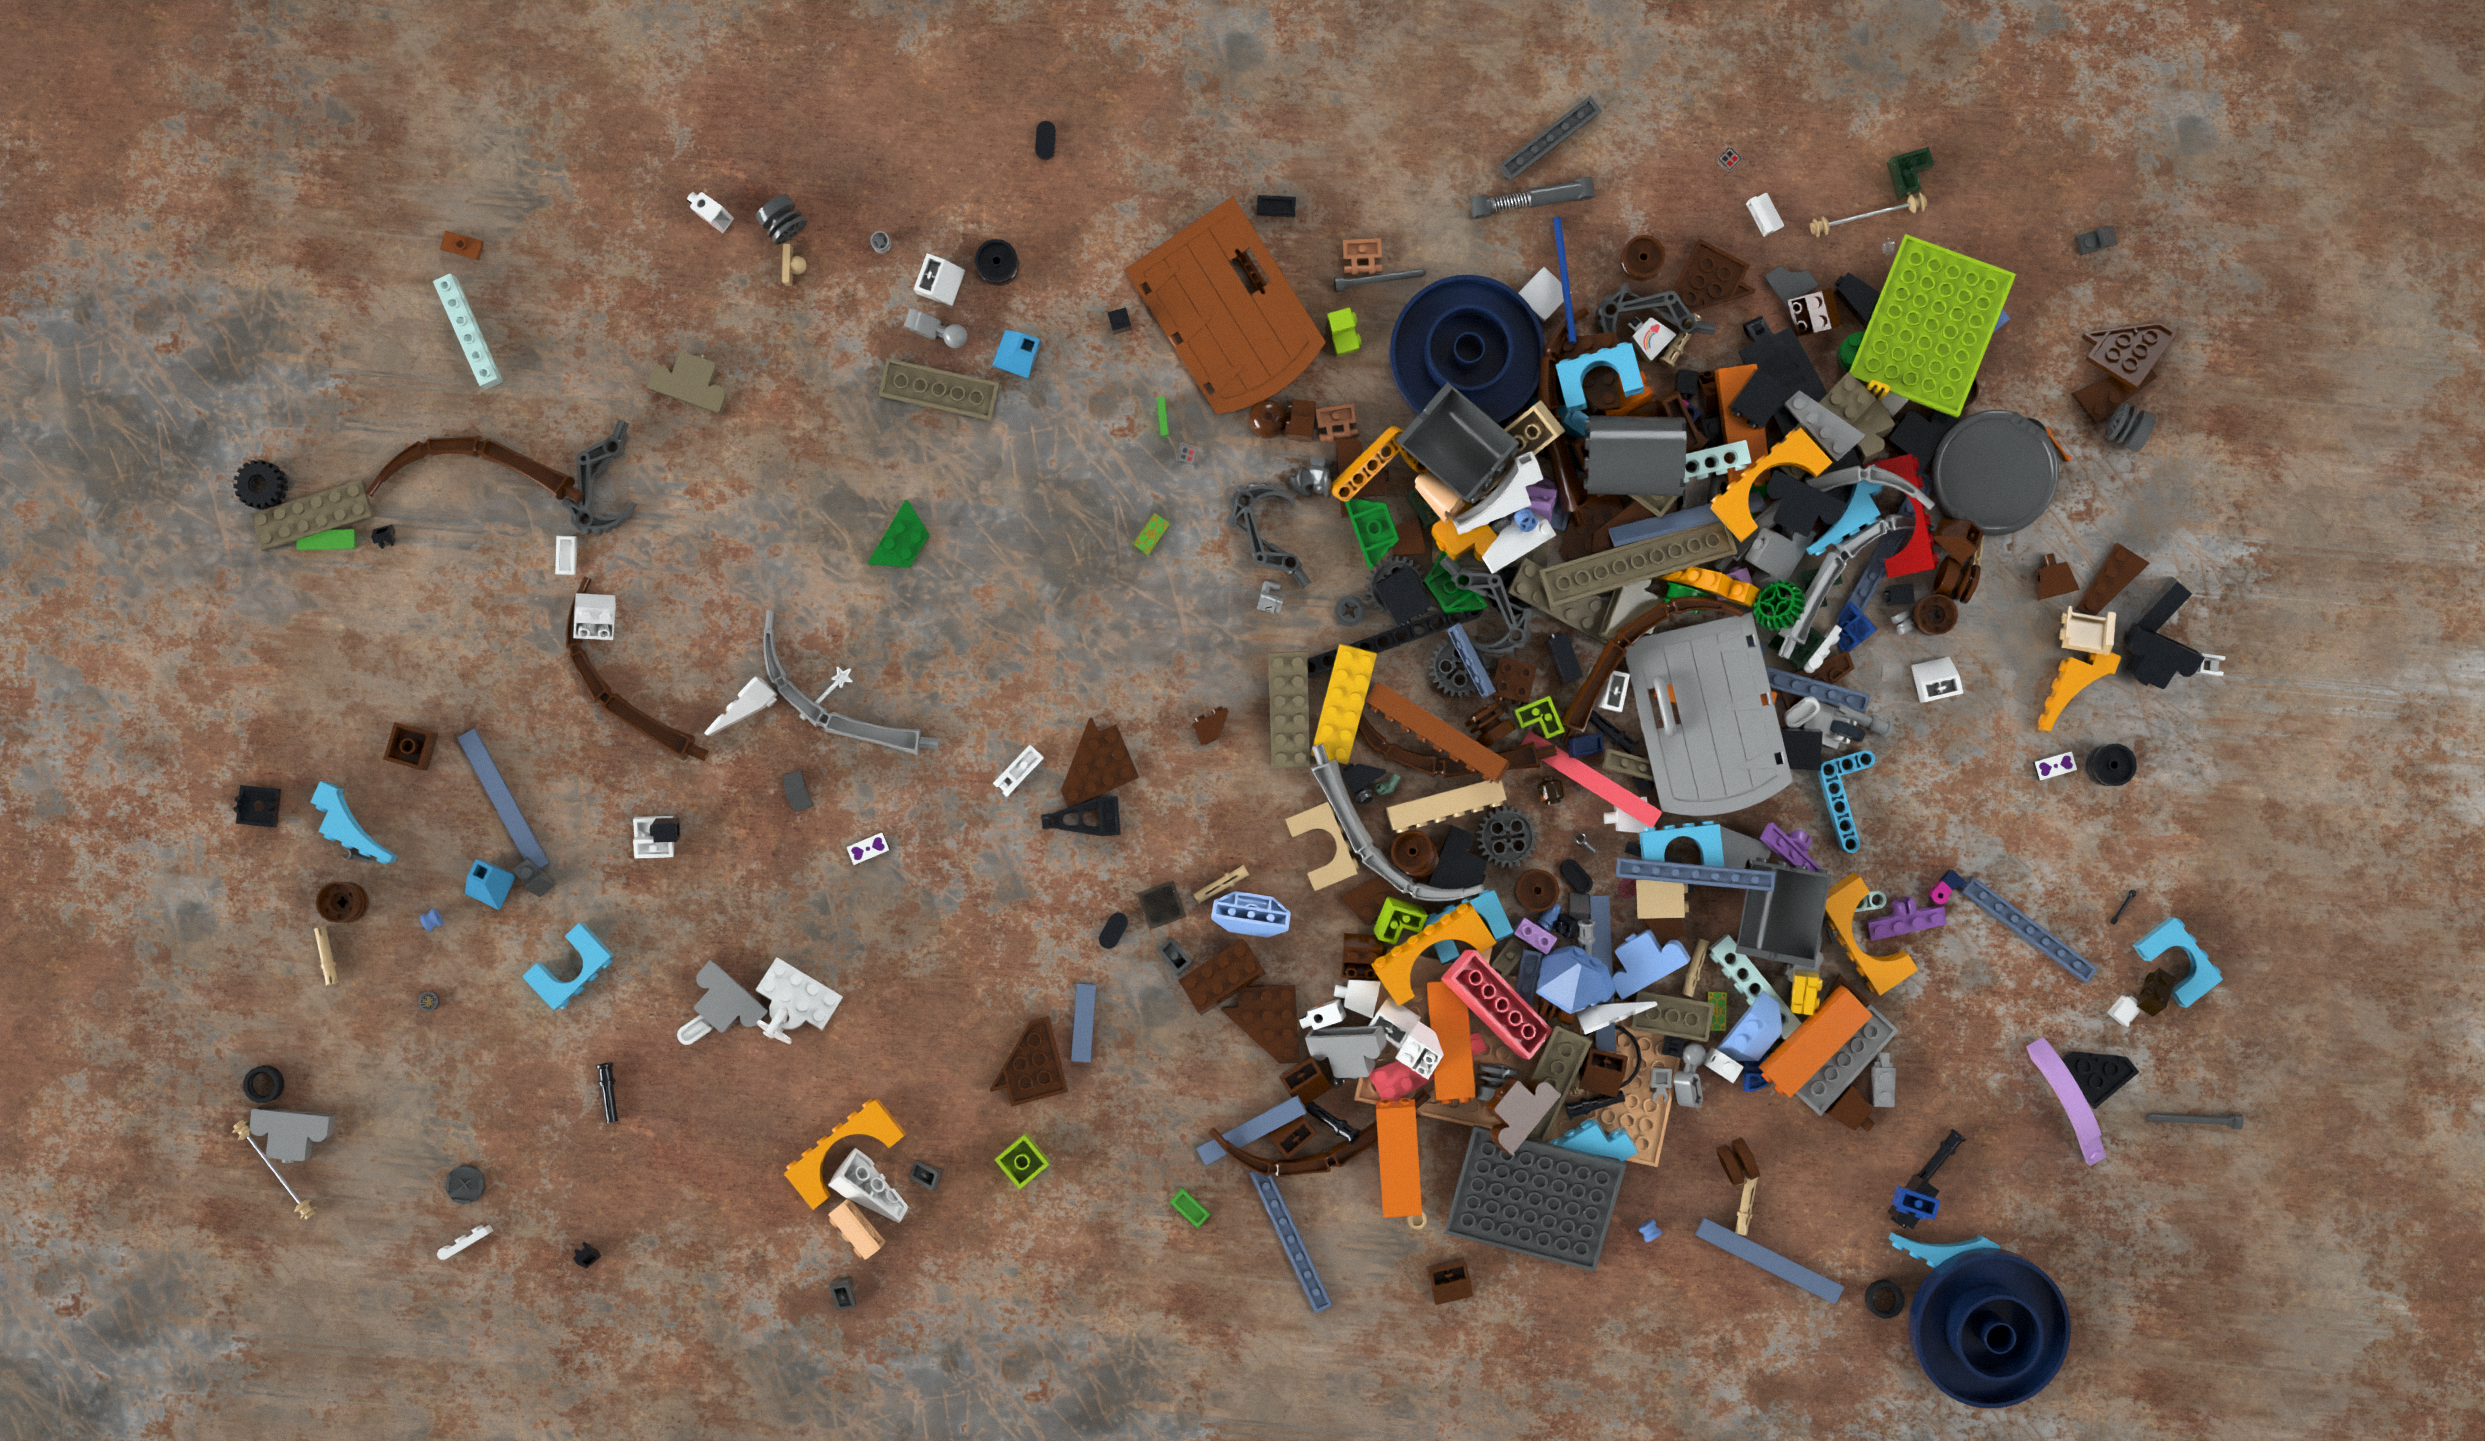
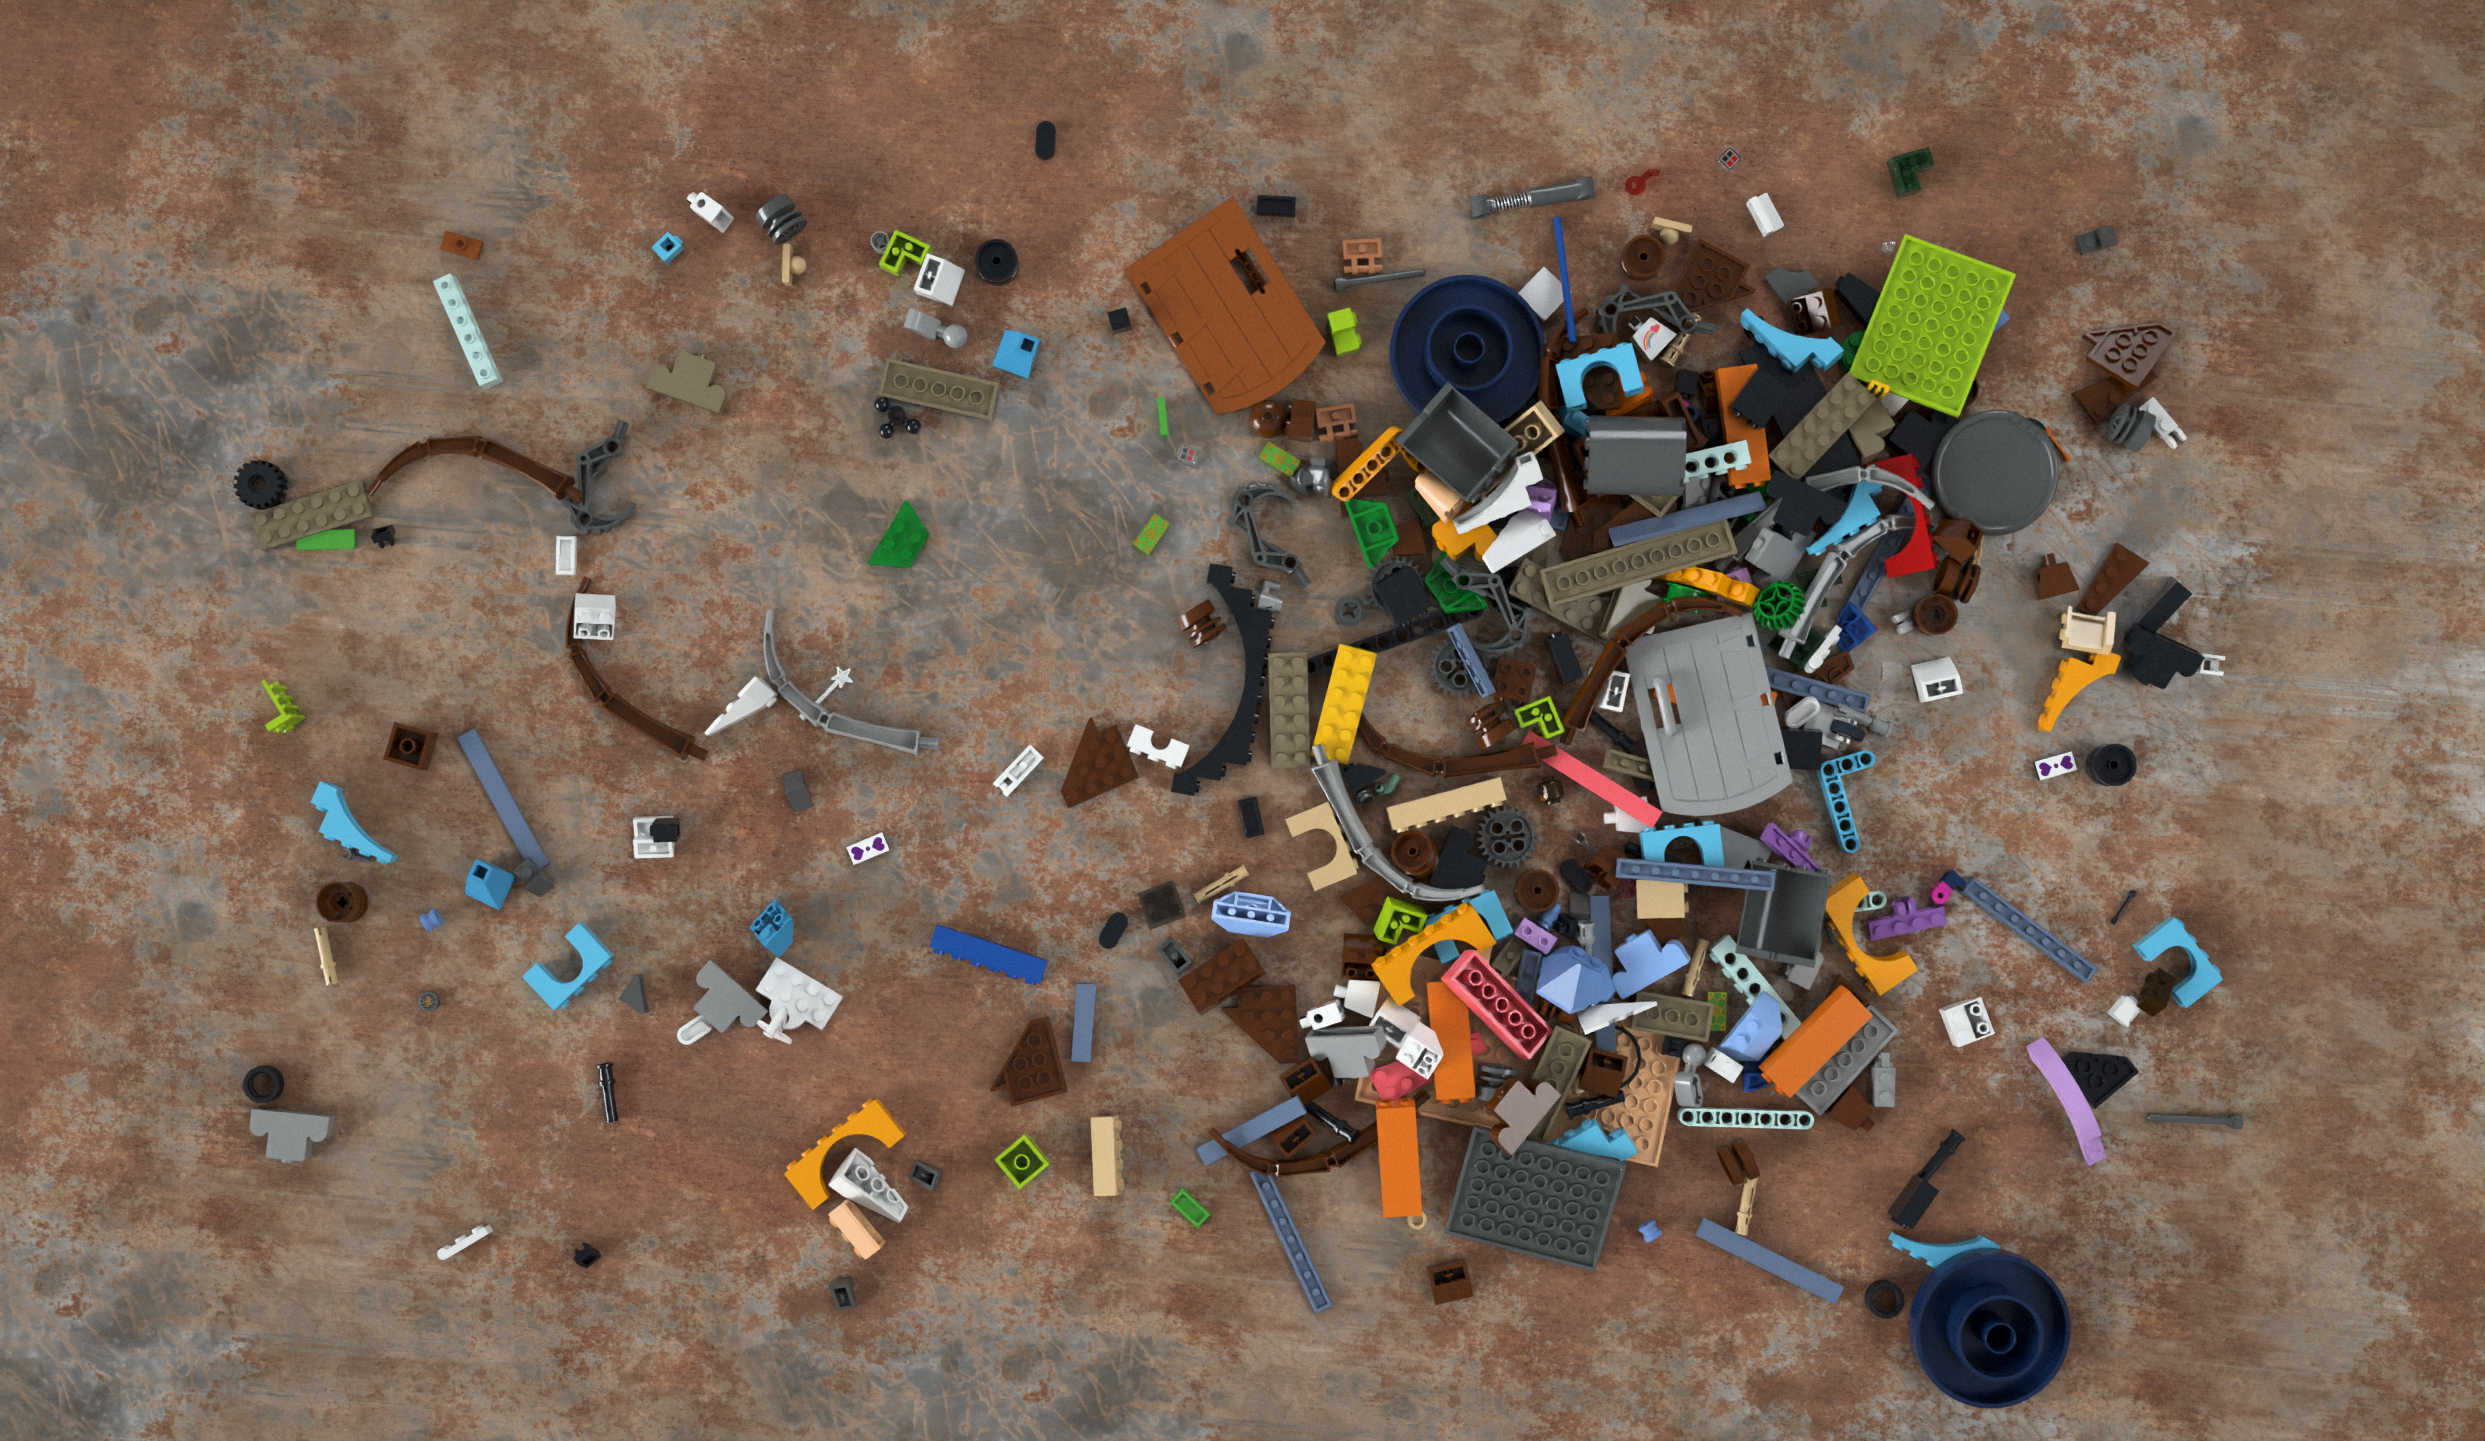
axle [232,1120,317,1220] -> none
black piece [233,785,281,828] -> none
dark grey tile [445,1165,486,1204] -> none
black plate [1041,796,1121,836] -> none
reddish brown slope [1192,706,1229,746] -> none
dark orange brick [1365,682,1510,783] -> none
clear tile [1491,513,1513,534] -> none
dark grey plate [1498,96,1602,181] -> none
medium blue wheel [1514,507,1538,532] -> none
dark blue tile [1567,733,1604,758] -> none
light grey plate [1650,1067,1672,1102] -> none
light orange arch [1710,428,1832,543] -> none
light grey wing [1783,390,1866,462] -> none
yellow brick [1789,970,1822,1015] -> none
tan axle [1810,192,1927,237] -> none
black brick [1883,583,1915,606] -> none
blue brick [1891,1185,1941,1220] -> none
none -> lime plate [261,679,305,734]
none -> dark grey slope [619,974,649,1014]
none -> medium azure brick [651,232,684,265]
none -> dark azure slope [750,899,793,957]
none -> black piece [874,397,921,439]
none -> lime brick [879,230,933,277]
none -> blue brick [929,924,1049,985]
none -> tan brick [1091,1115,1124,1196]
none -> white arch [1127,724,1190,769]
none -> black arch [1171,563,1275,796]
none -> reddish brown wheel [1175,599,1227,649]
none -> black tile [1238,797,1264,838]
none -> bright green tile [1258,441,1301,477]
none -> reddish brown plate [1583,845,1628,891]
none -> clear red plate [1625,169,1660,195]
none -> tan tile [1651,217,1693,245]
none -> light aqua beam [1677,1106,1814,1129]
none -> medium azure arch [1740,308,1844,373]
none -> white slope [1939,997,1995,1047]
none -> white hinge [2137,397,2187,449]

